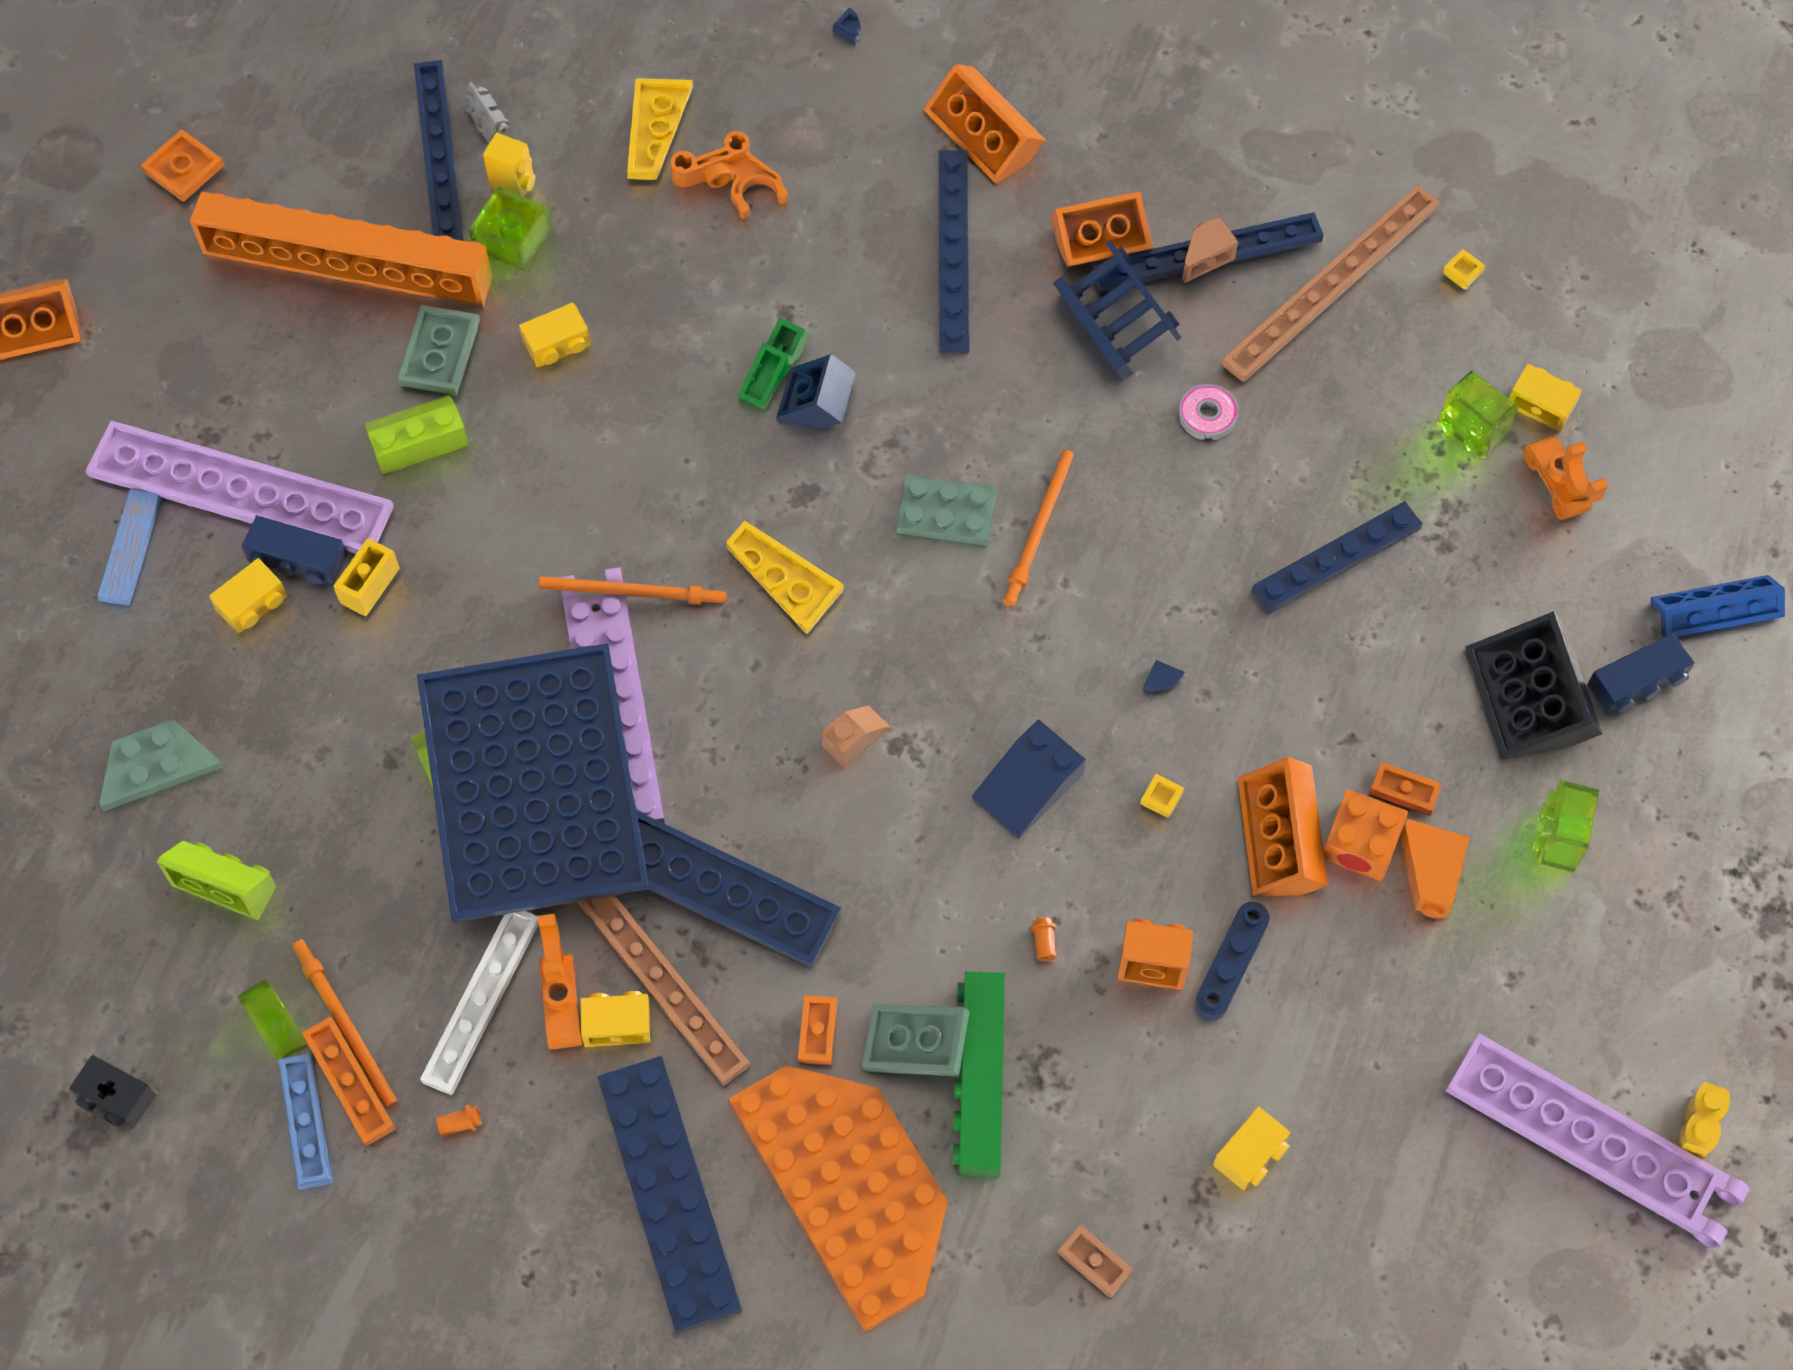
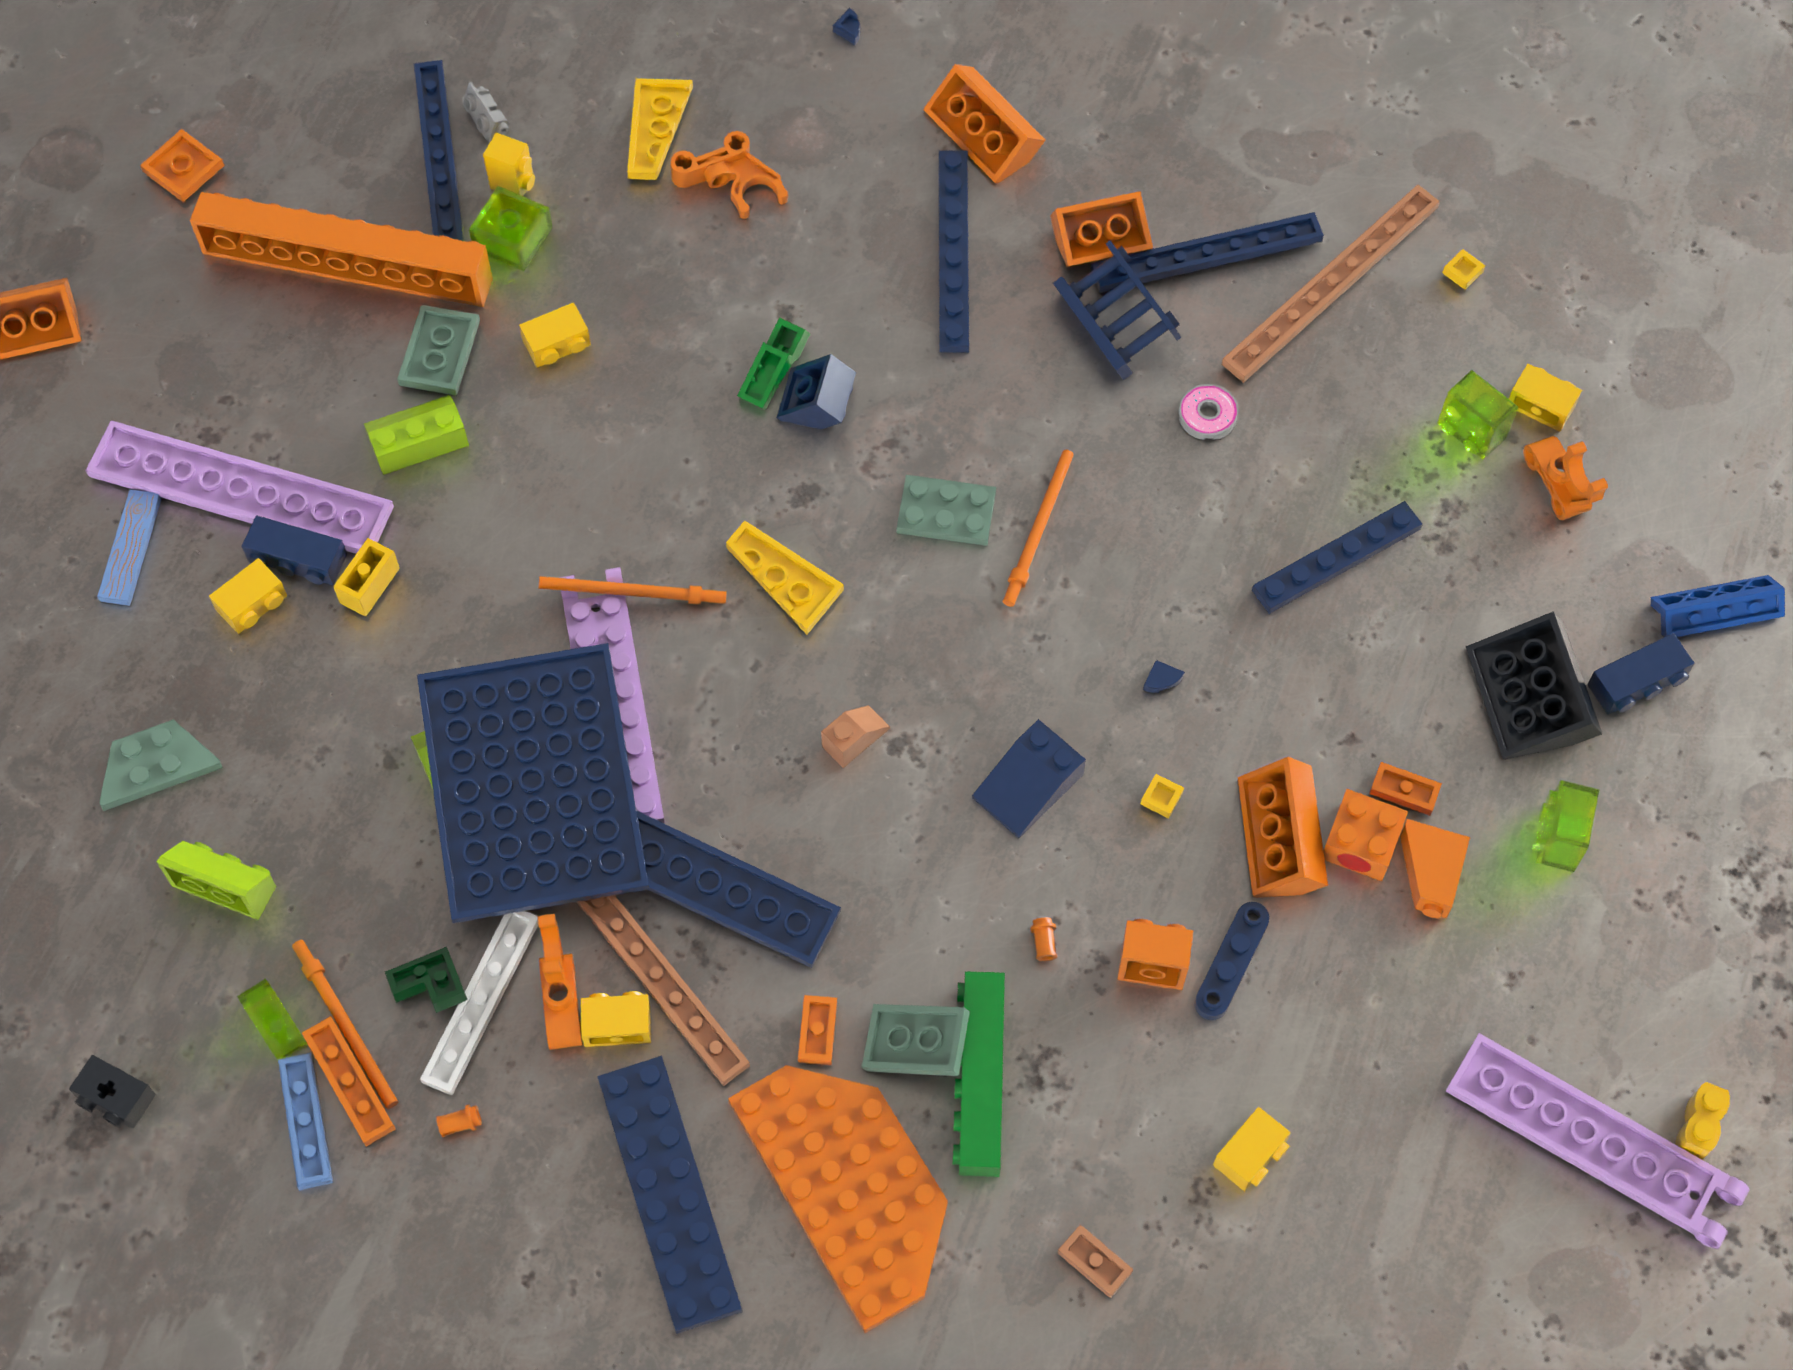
nougat slope [1182,217,1238,283] -> none
none -> dark green plate [385,946,468,1013]

